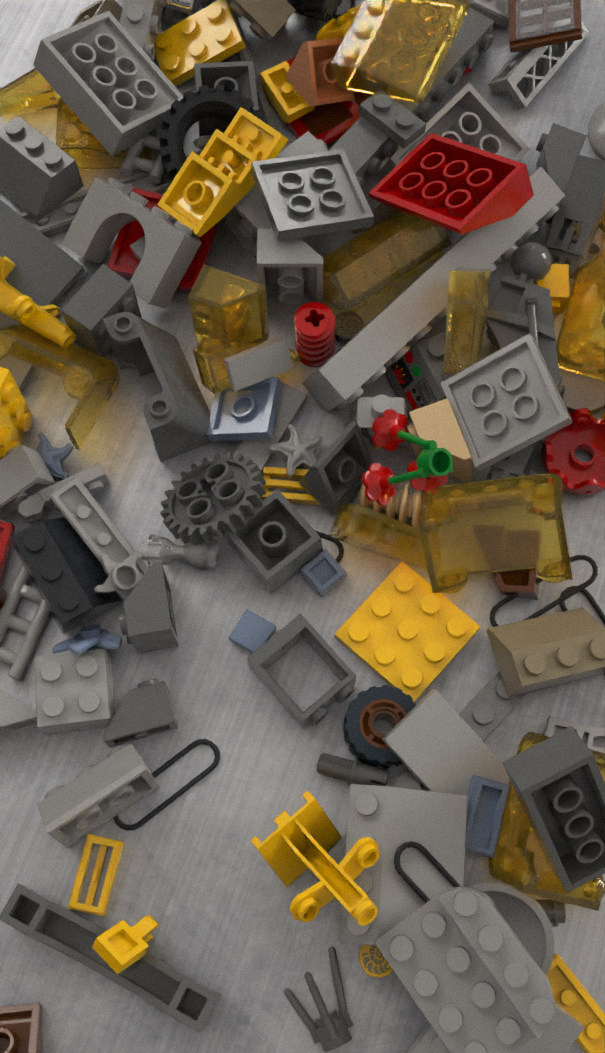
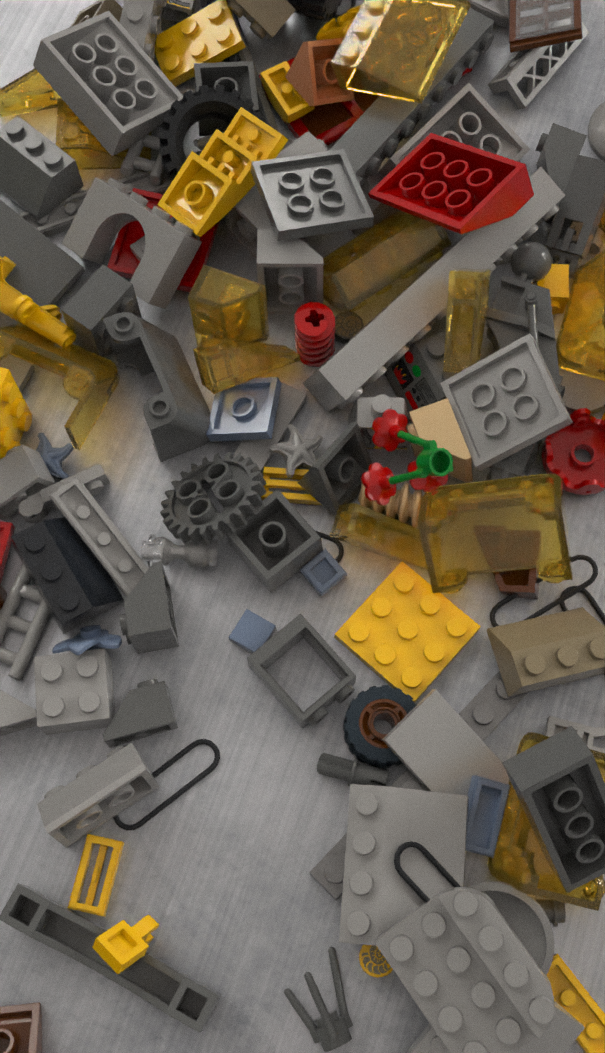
light grey animal [94,551,144,610] -> none
light grey tile [223,336,293,392] -> none
yellow piece [250,790,380,926] -> none
dark grey plate [359,89,426,149] -> none

